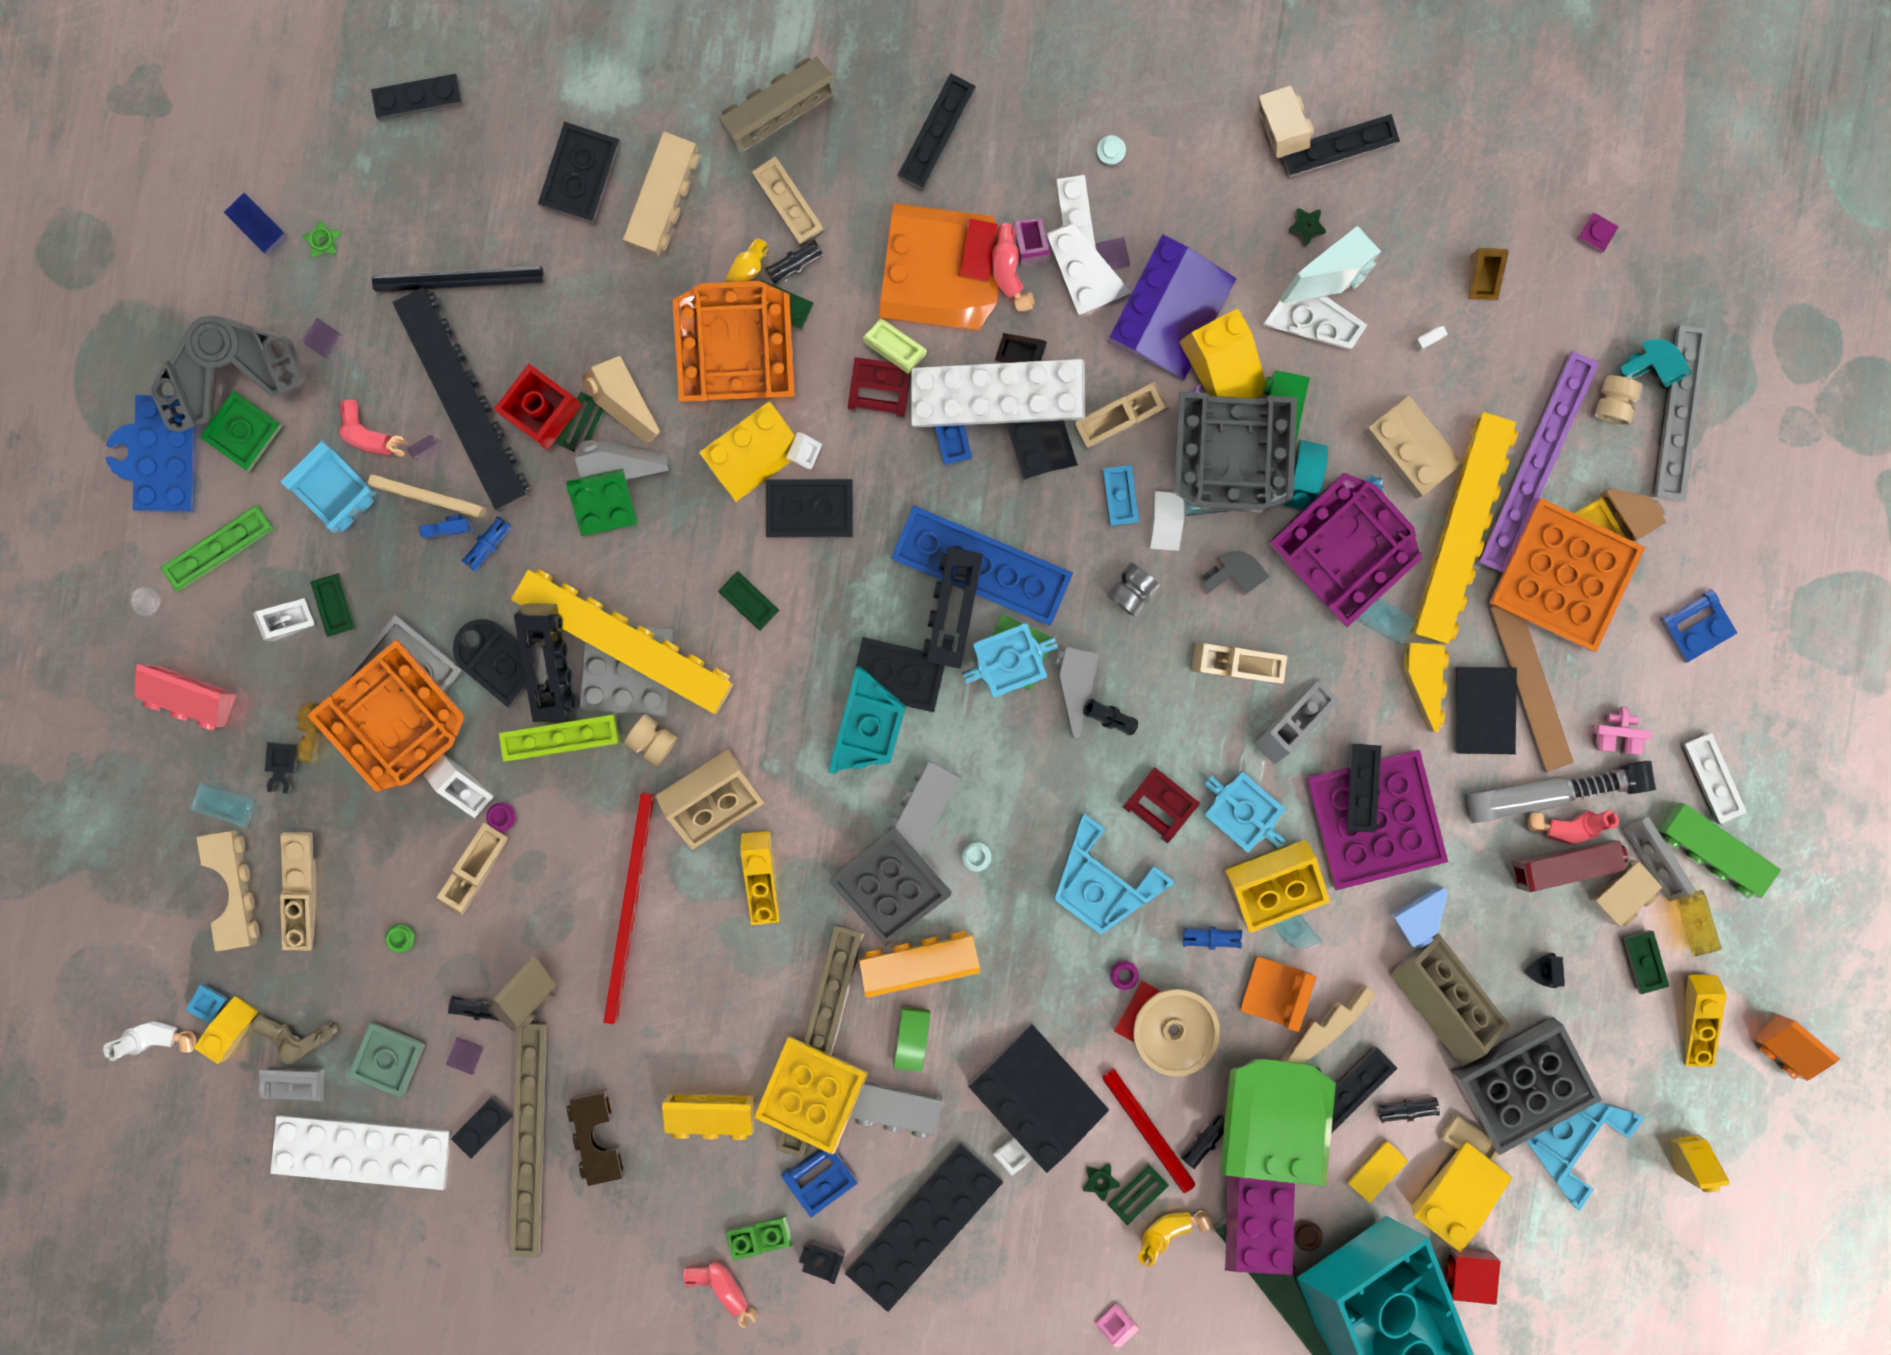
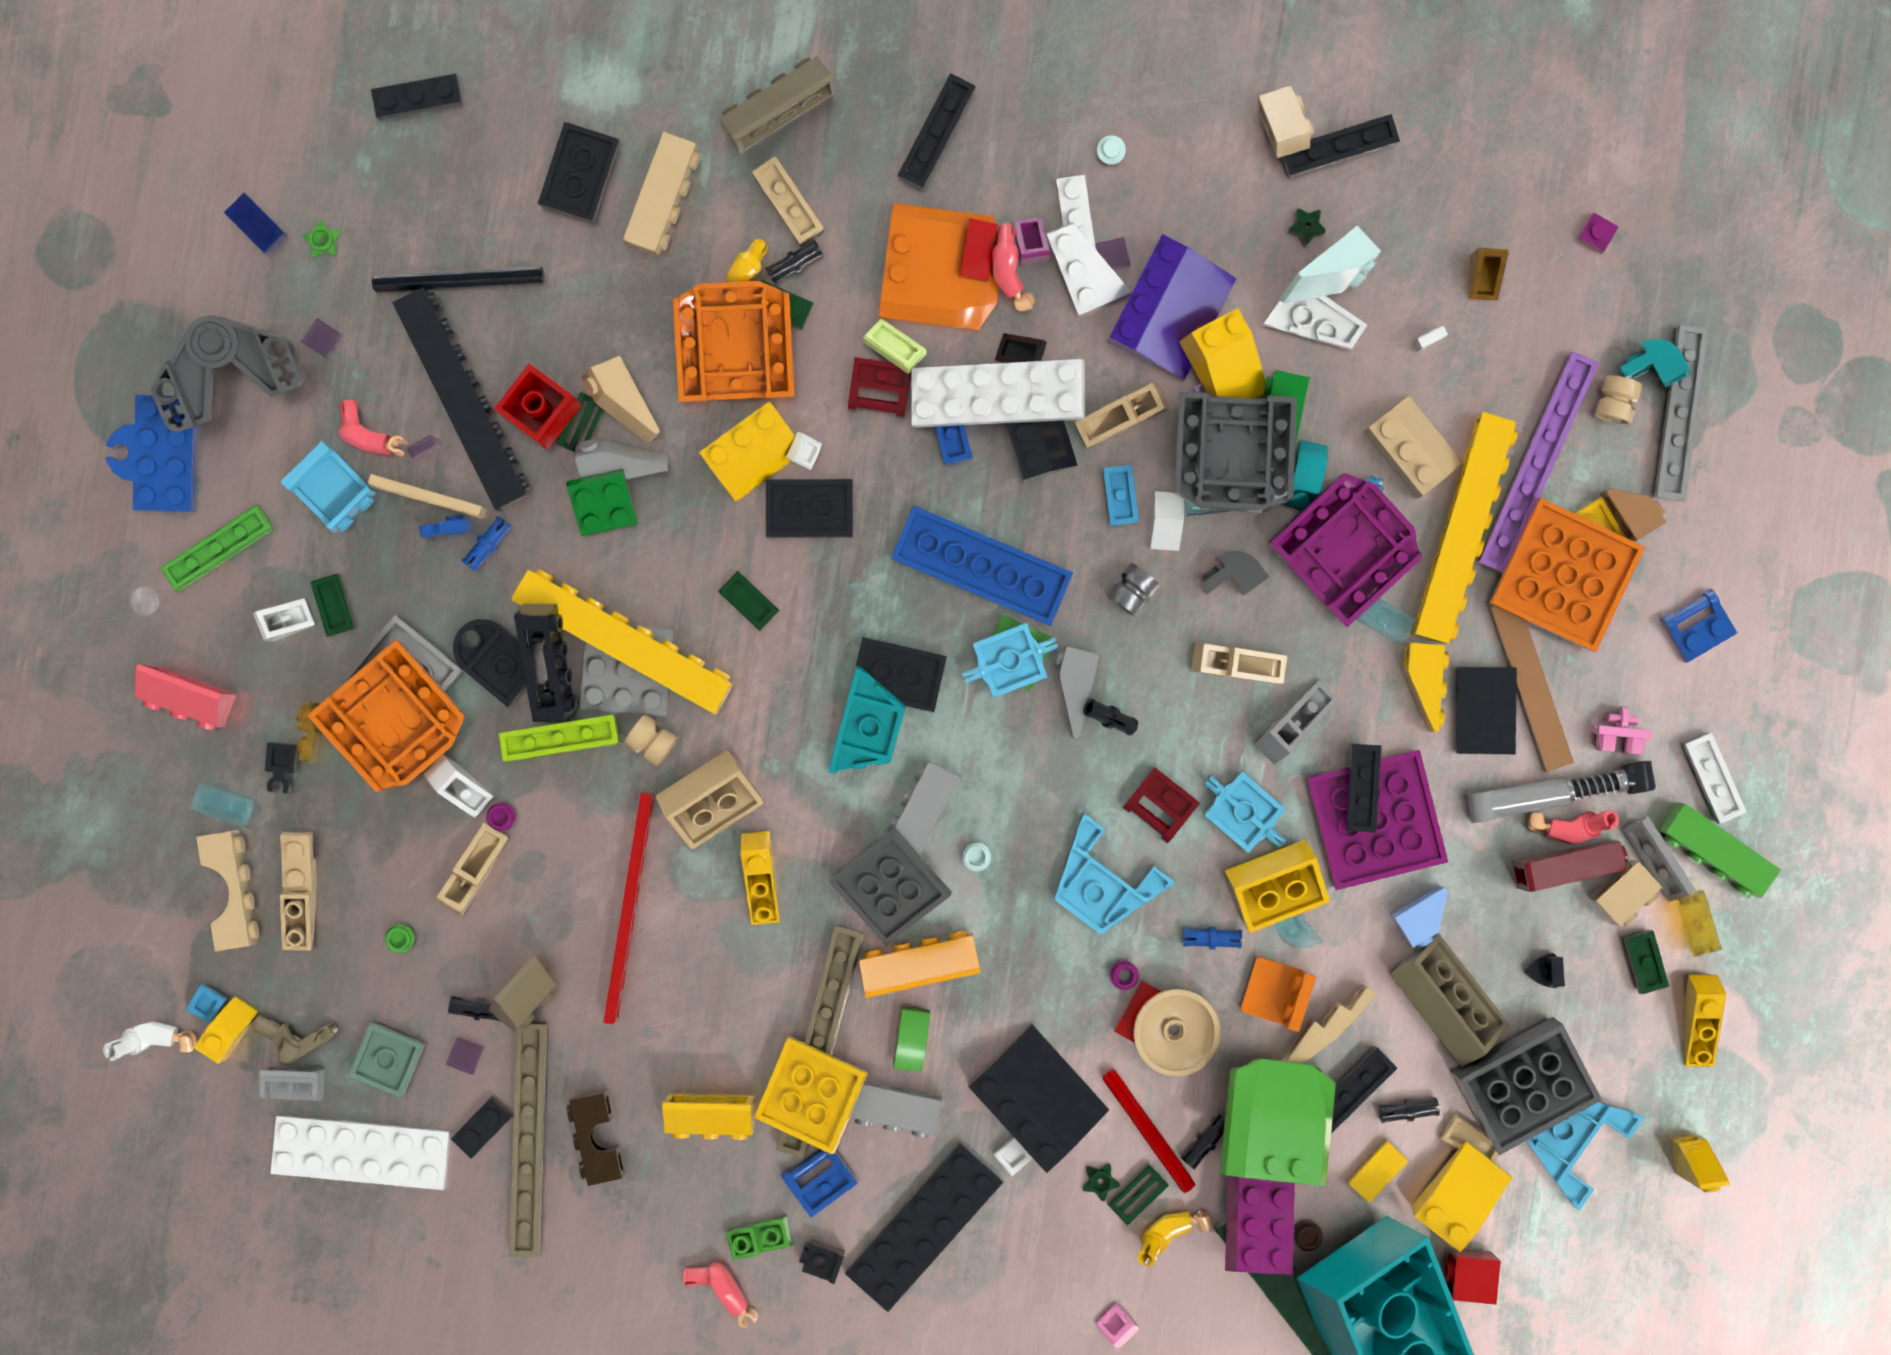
green plate [199,391,283,472] -> none
black brick [922,547,983,669] -> none
orange slope [1754,1014,1840,1081] -> none

